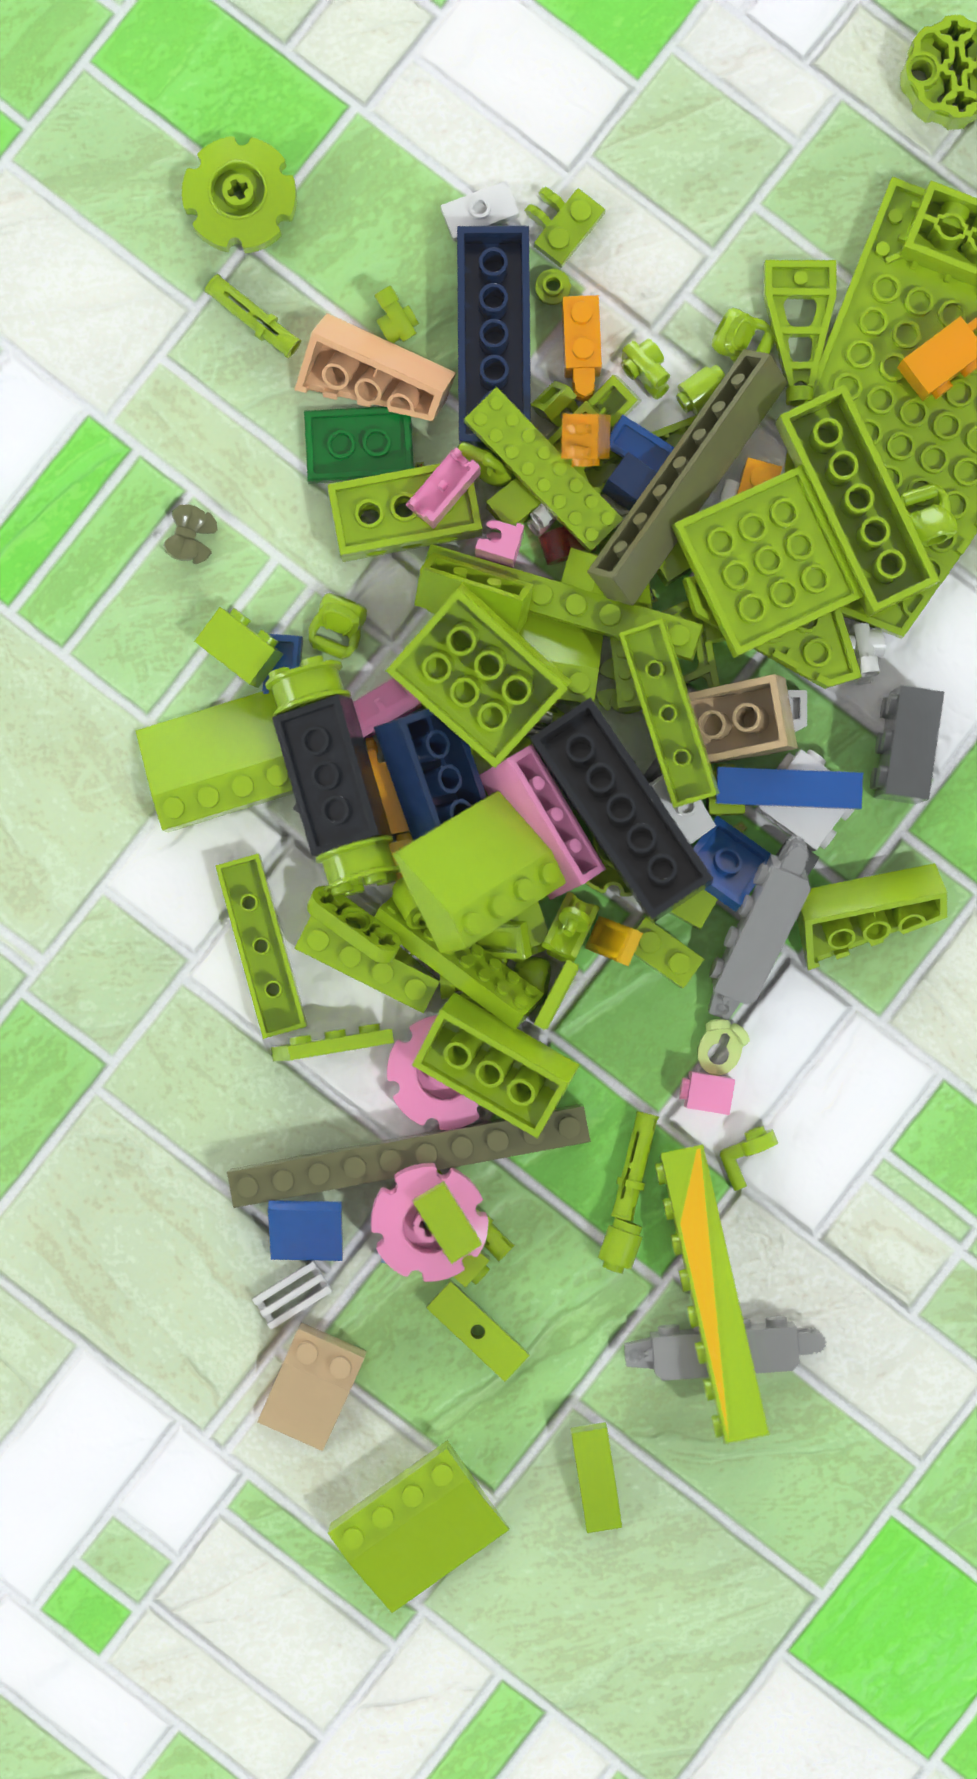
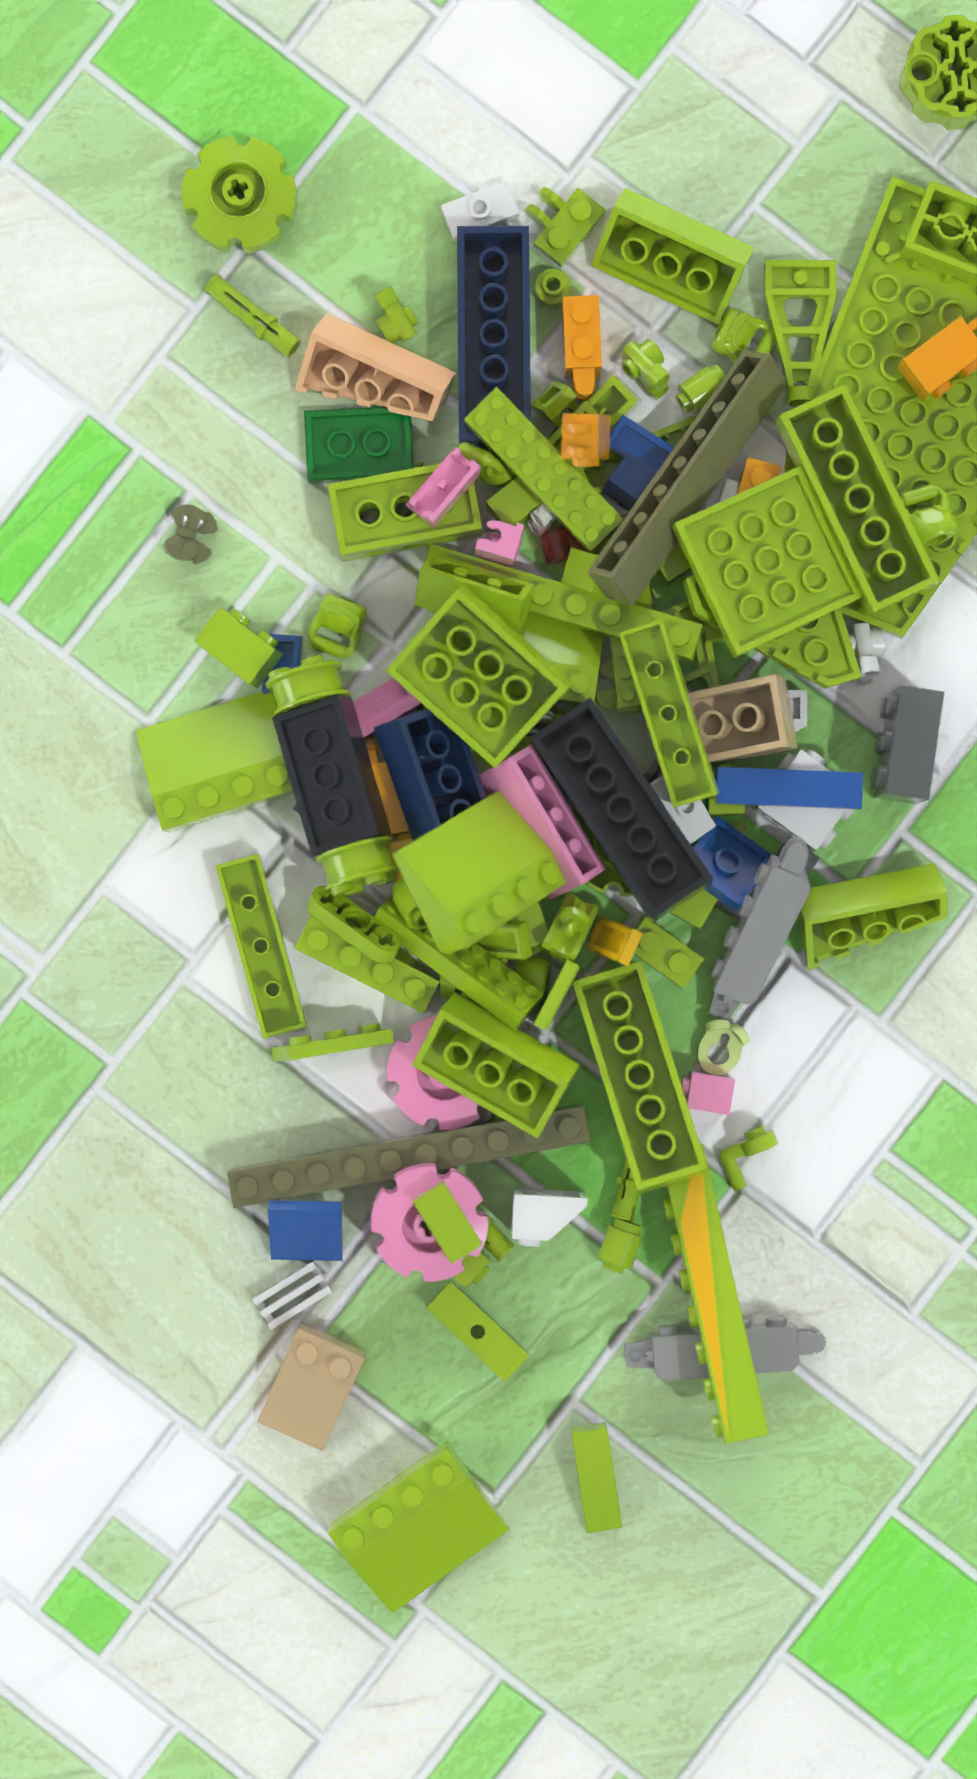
none -> white slope [511,1188,588,1246]
none -> lime brick [572,961,708,1195]
none -> lime slope [591,188,755,325]

